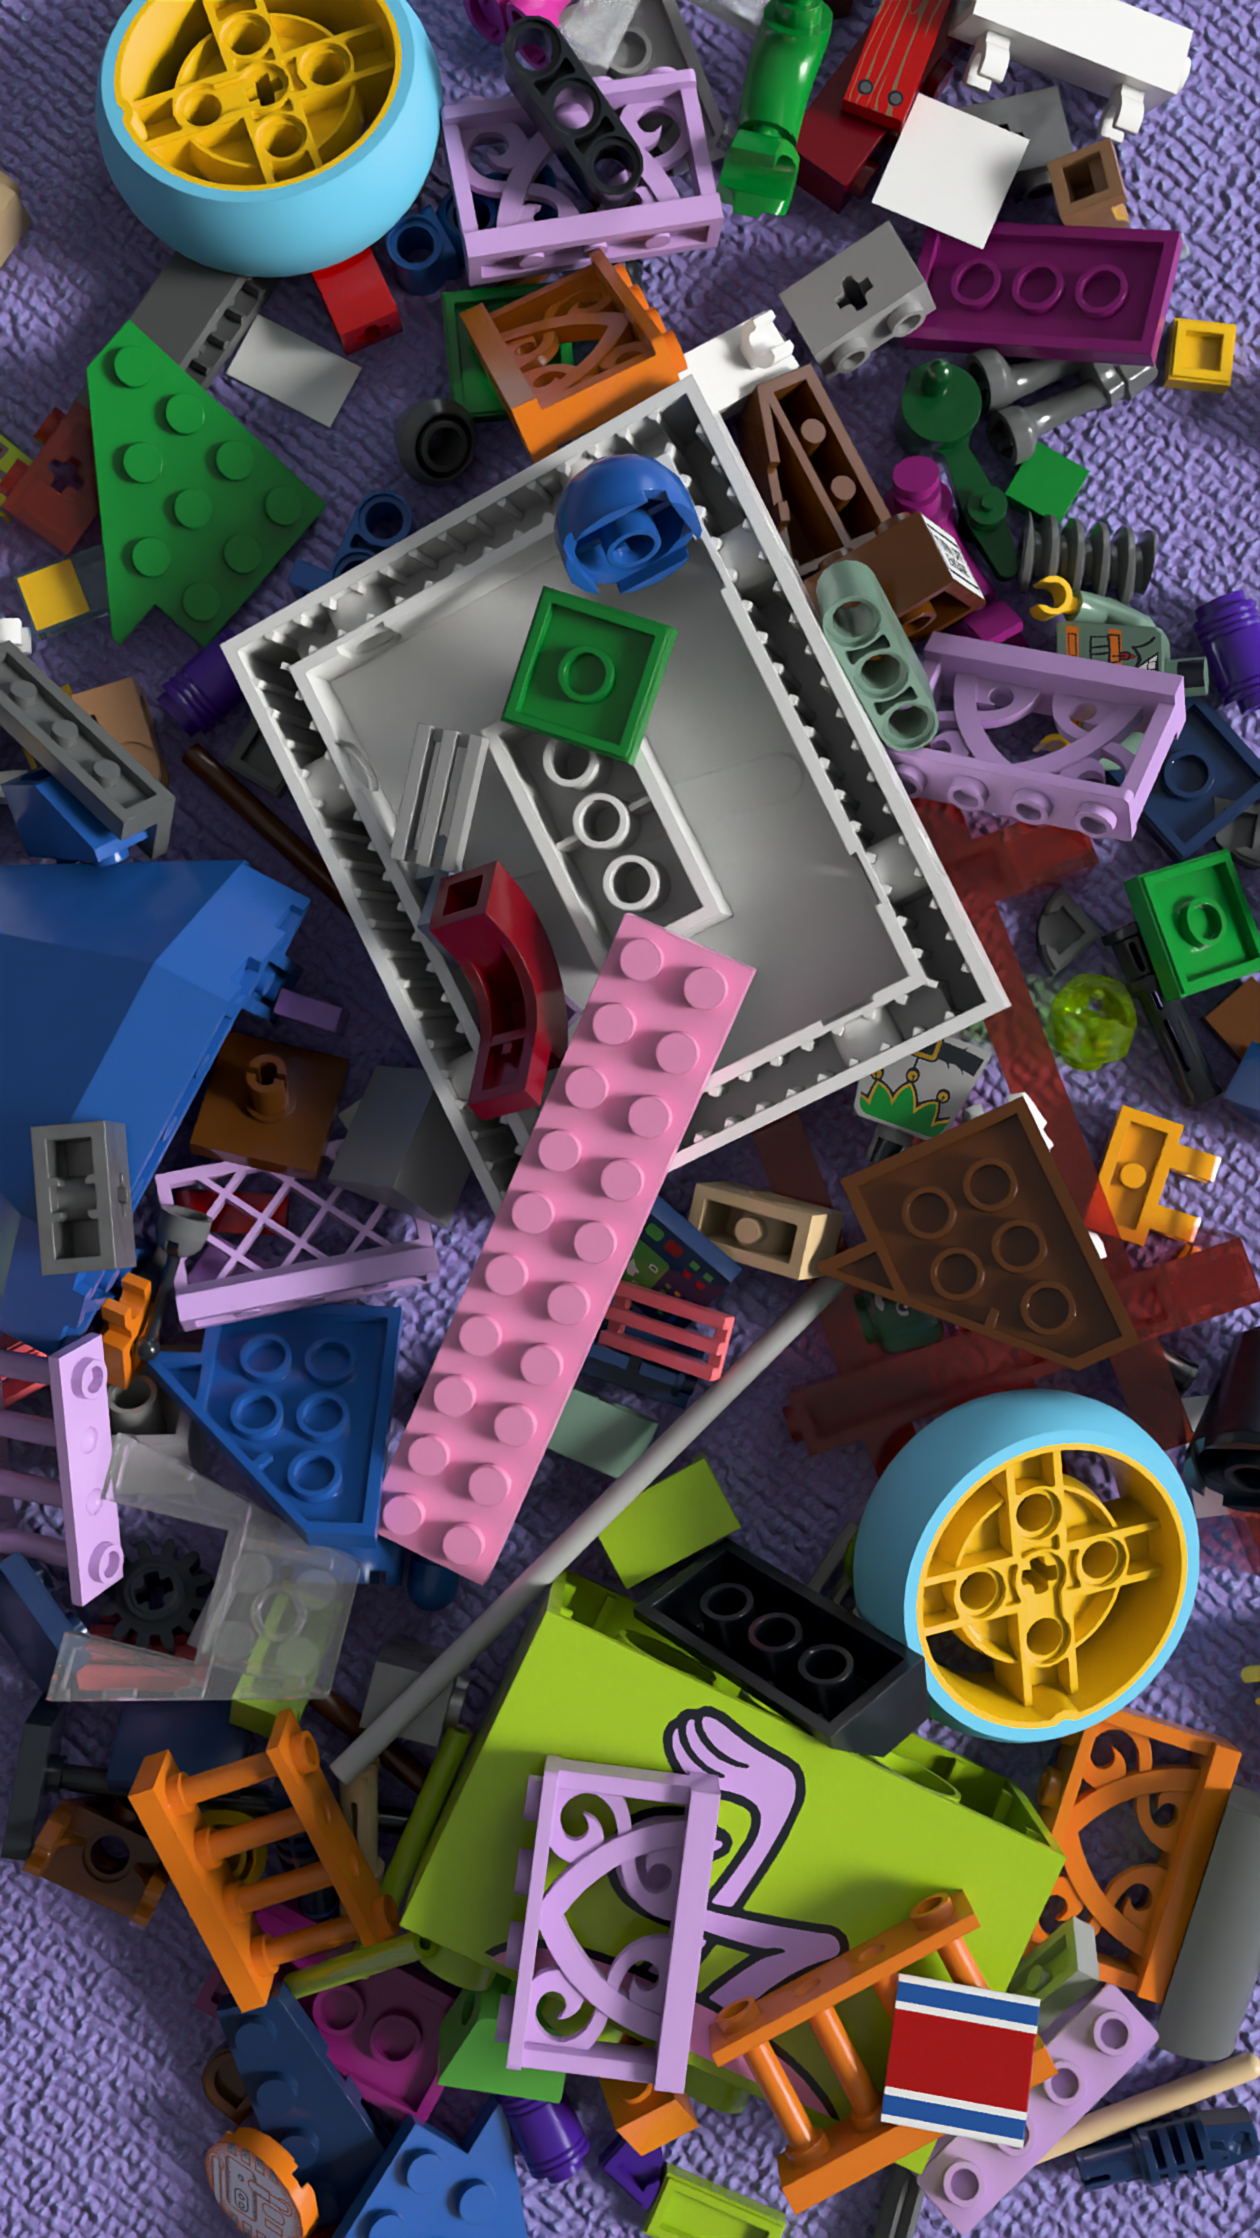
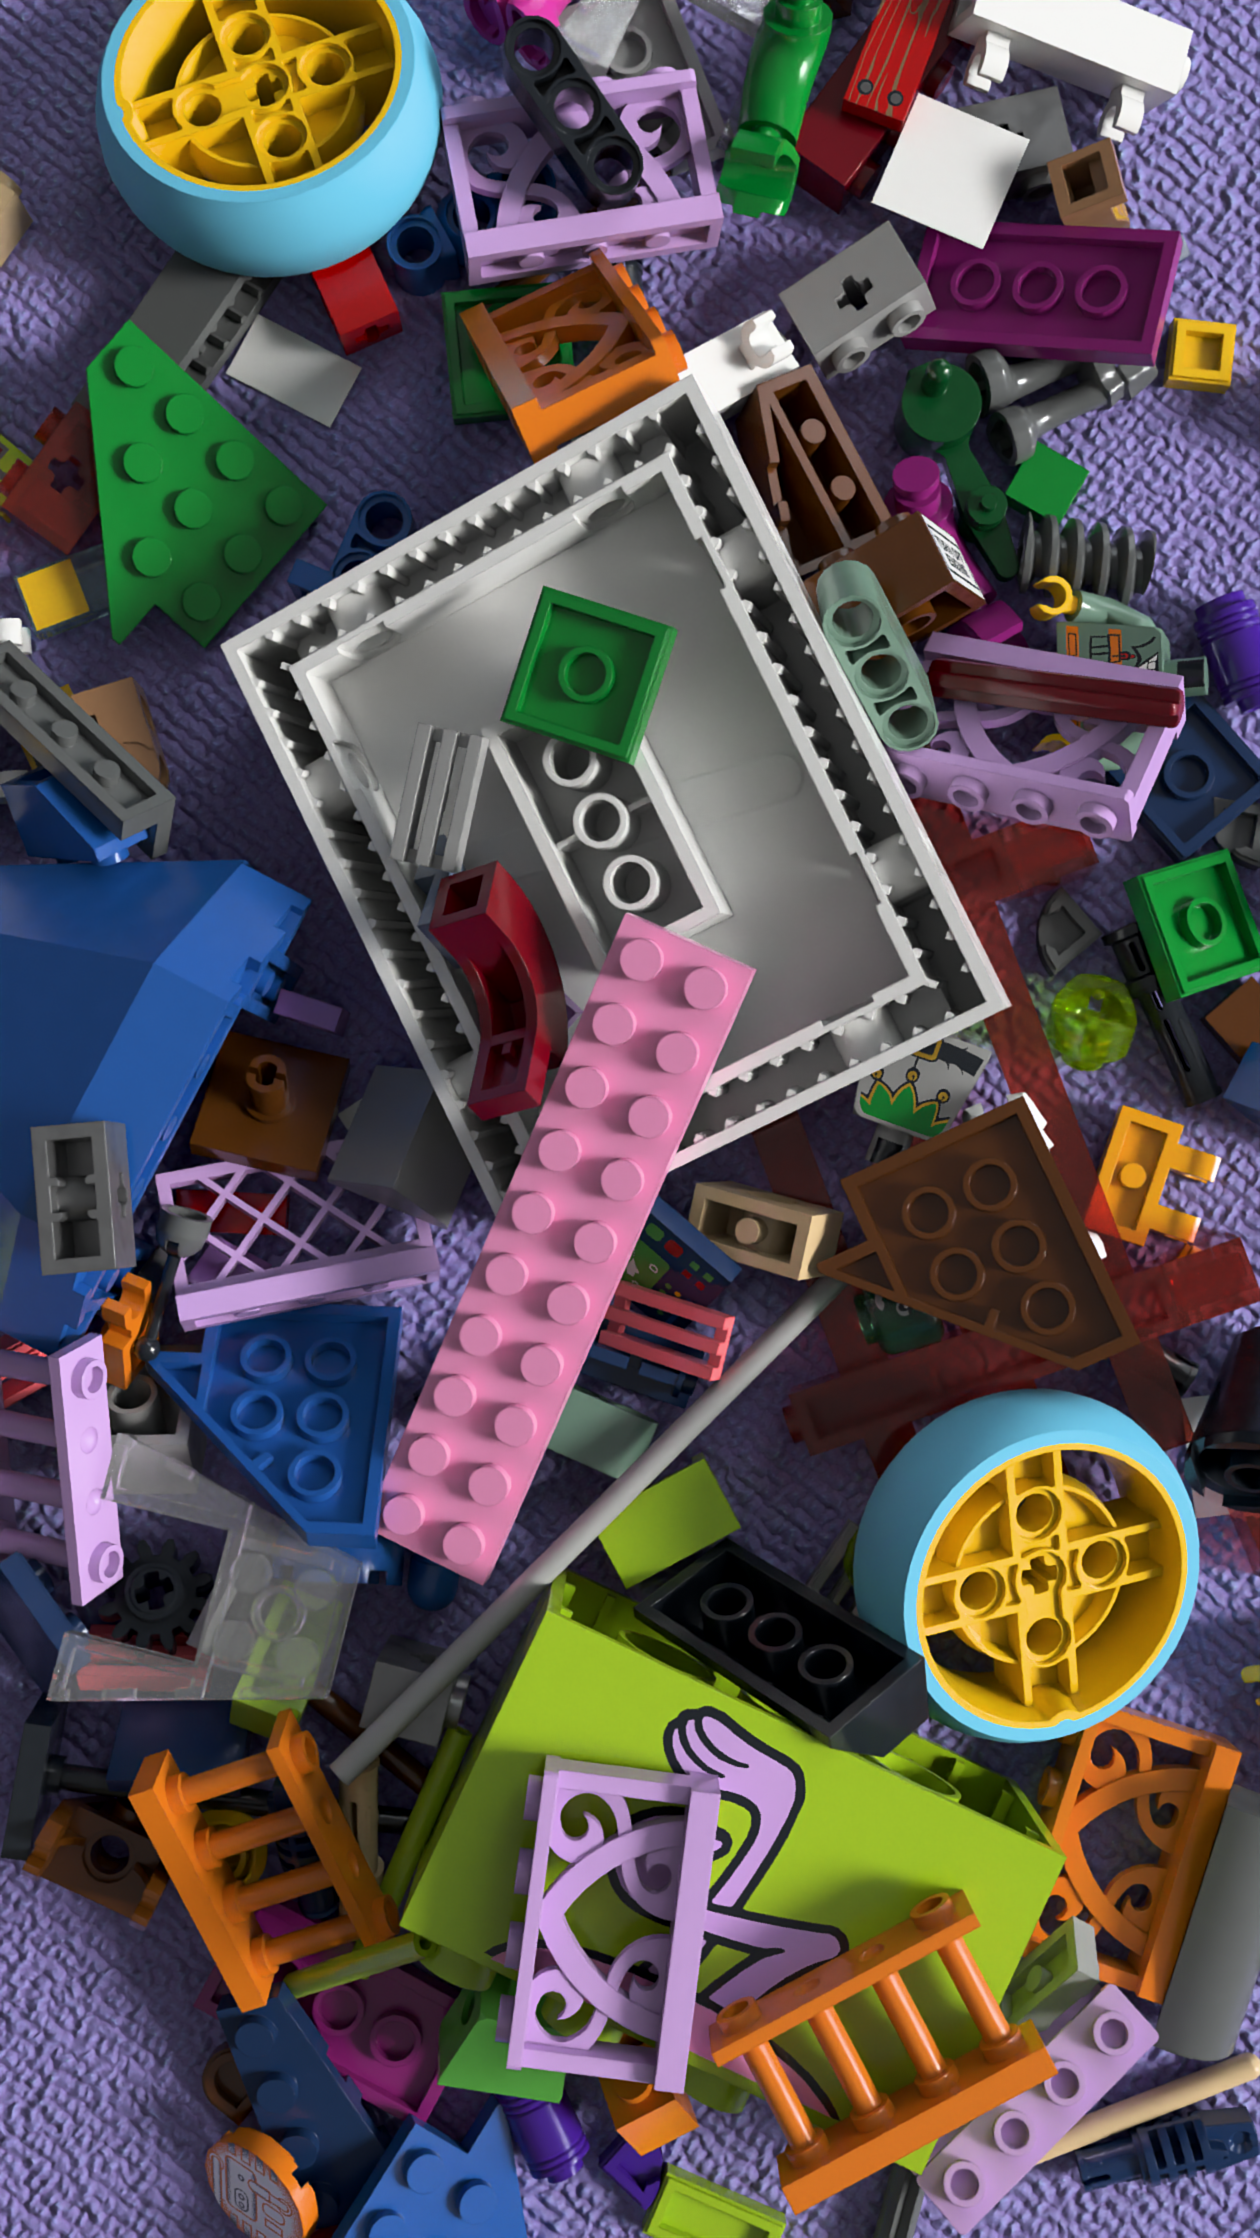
dark purple head [156,627,247,738] -> none
reddish brown piece [182,743,353,921] -> none
dark grey tile [223,715,288,800] -> none
dark grey cone [394,398,477,487] -> none
blue cylinder [554,454,702,594] -> none
sticker [880,1973,1041,2148] -> none
none -> dark red axle [927,658,1185,729]

